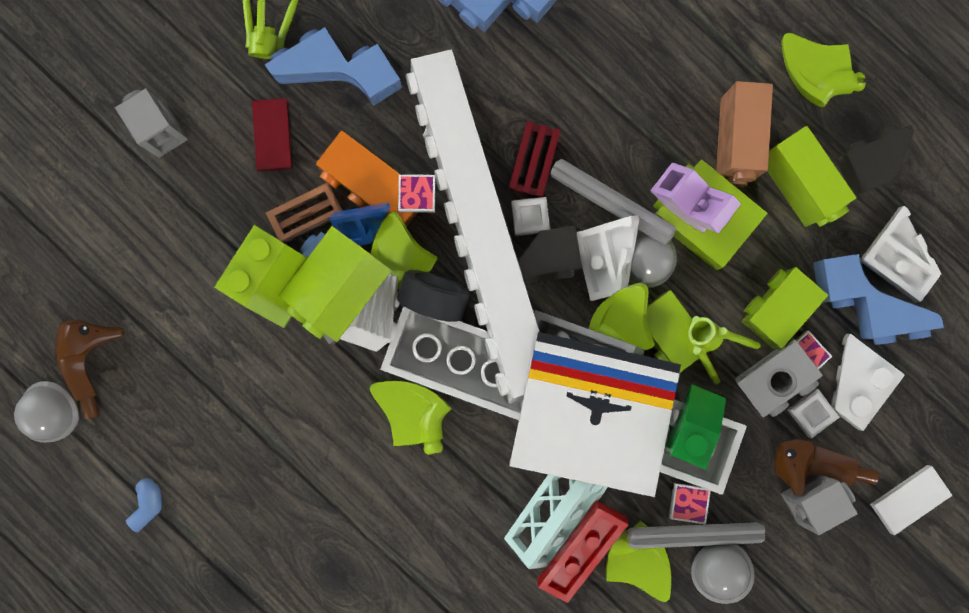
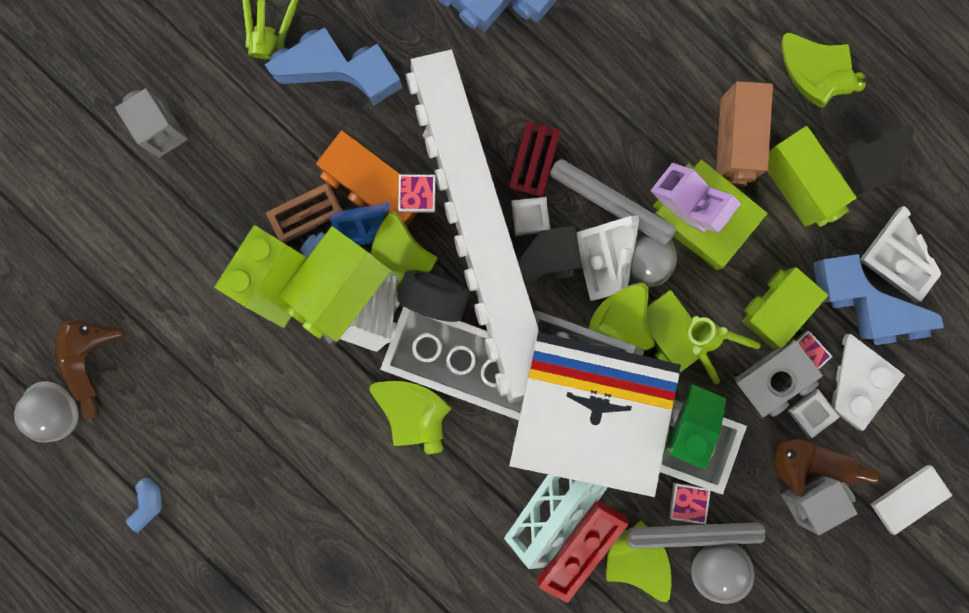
dark red tile [252,98,293,172] -> none

